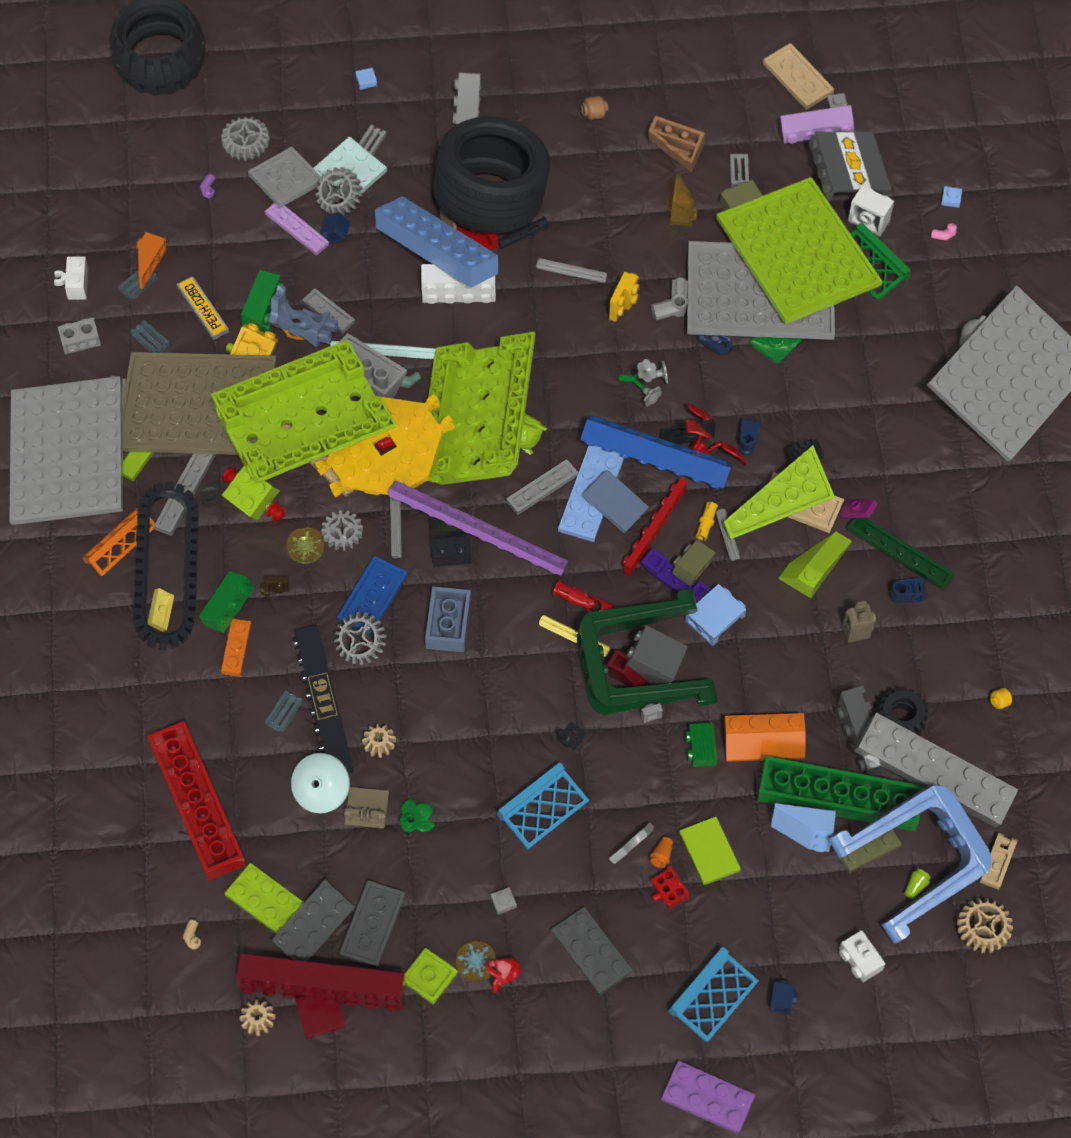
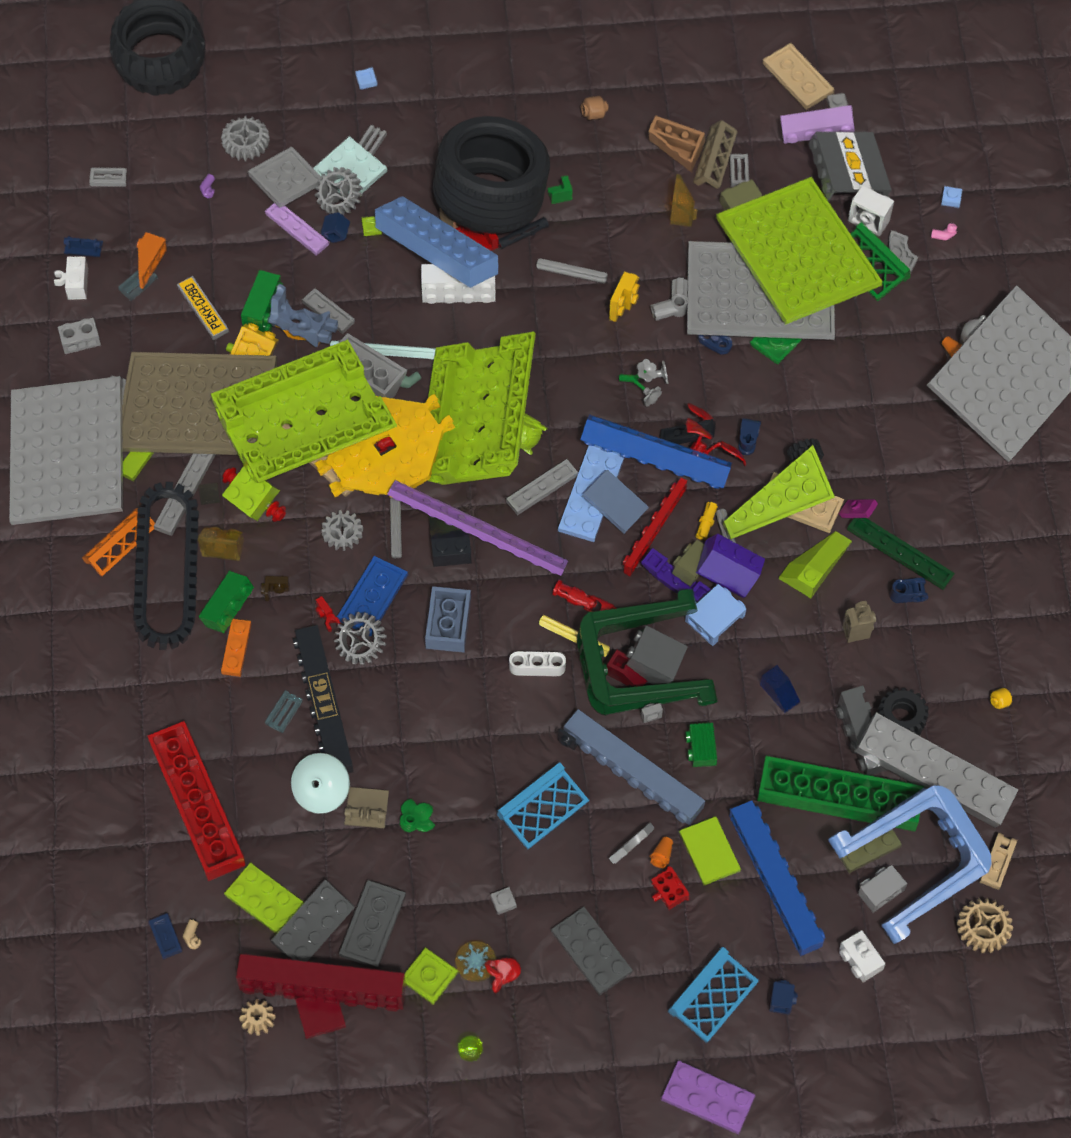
clear light blue tile [130,320,169,353] -> none
light yellow plate [148,588,174,632] -> none
clear yellow tile [286,527,324,564] -> none
tan gear [362,723,396,758] -> none
light grey wedge [453,73,481,124] -> none
orange slope [723,713,806,762] -> none
light blue slope [771,803,836,852] -> none
lime cone [904,868,931,900] -> none
none -> dark blue hinge [64,236,103,257]
none -> light grey tile [89,168,127,186]
none -> dark blue plate [148,913,182,960]
none -> clear yellow slope [198,527,244,561]
none -> red plate [315,596,340,632]
none -> lime tile [362,216,382,236]
none -> clear neon green piece [458,1035,483,1062]
none -> white beam [509,651,566,676]
none -> green panel [547,175,573,204]
none -> sand blue brick [563,709,705,825]
none -> dark tan fence [693,120,737,189]
none -> dark purple slope [696,533,765,598]
none -> blue brick [729,800,825,956]
none -> clear blue slope [760,665,800,713]
none -> light grey brick [858,865,907,913]
none -> light grey tile [888,230,918,274]
none -> orange cone [942,336,962,357]

